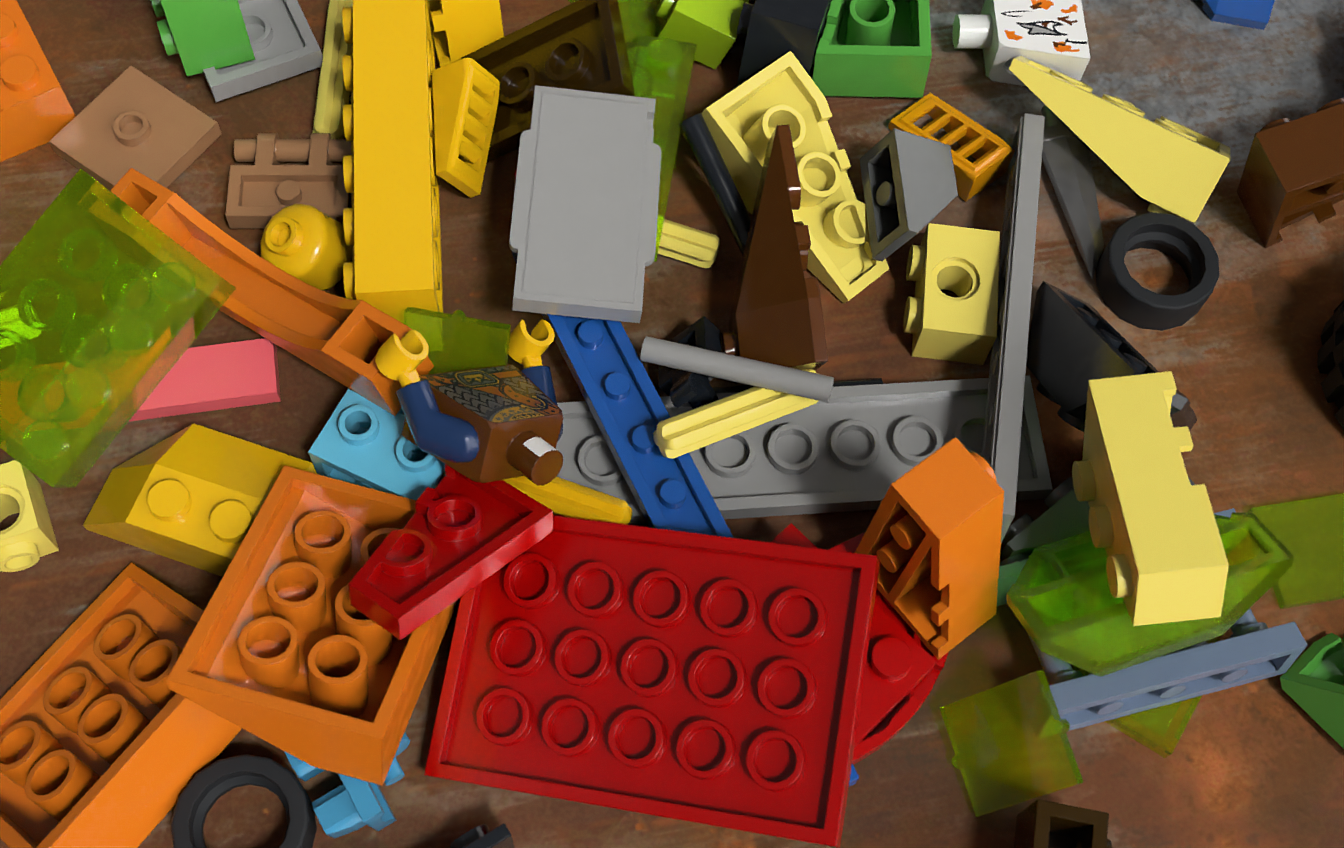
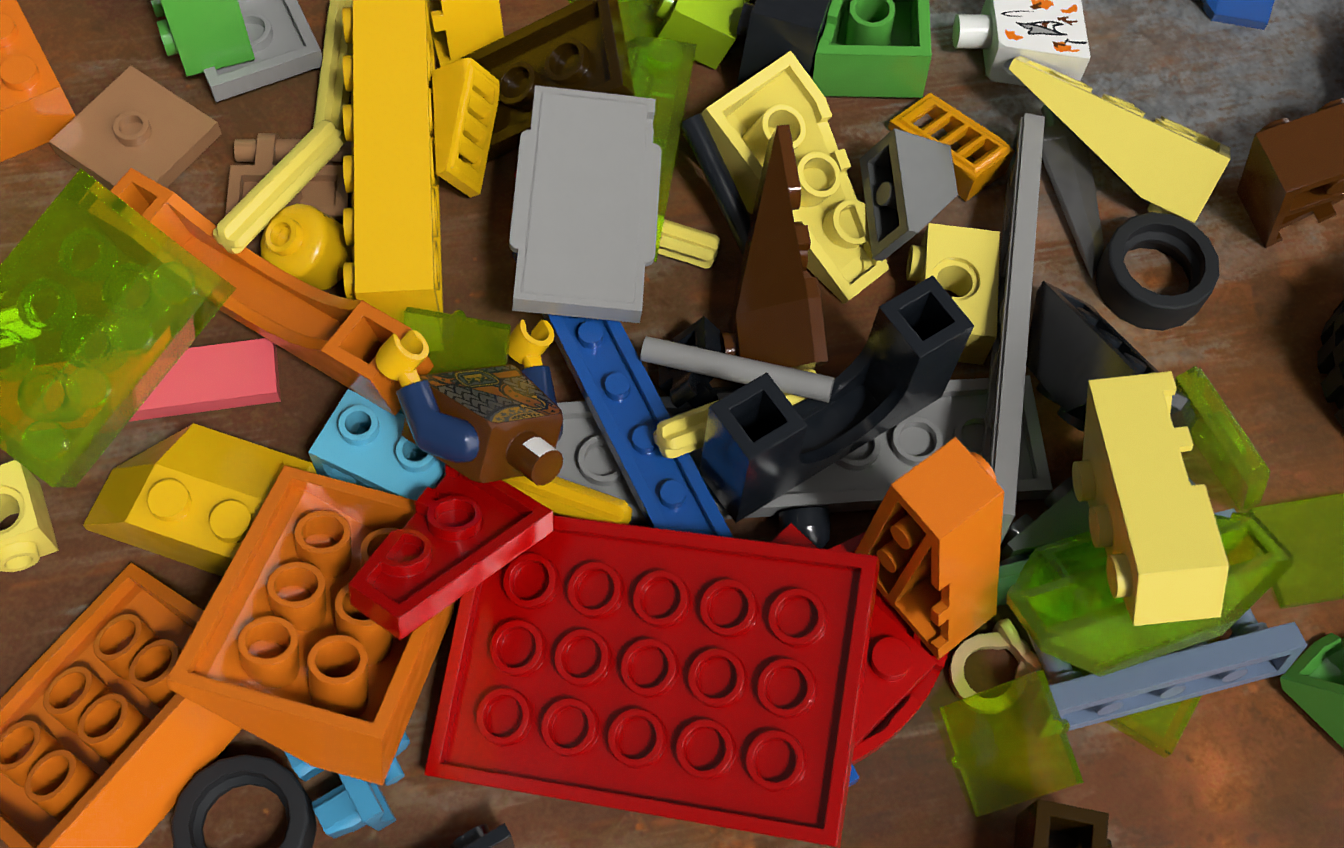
none -> light yellow axle [213,120,346,254]
none -> black arch [699,275,974,523]
none -> black hinge [778,507,831,549]
none -> tan piece [948,618,1045,714]
none -> clear neon green tile [1175,366,1270,513]

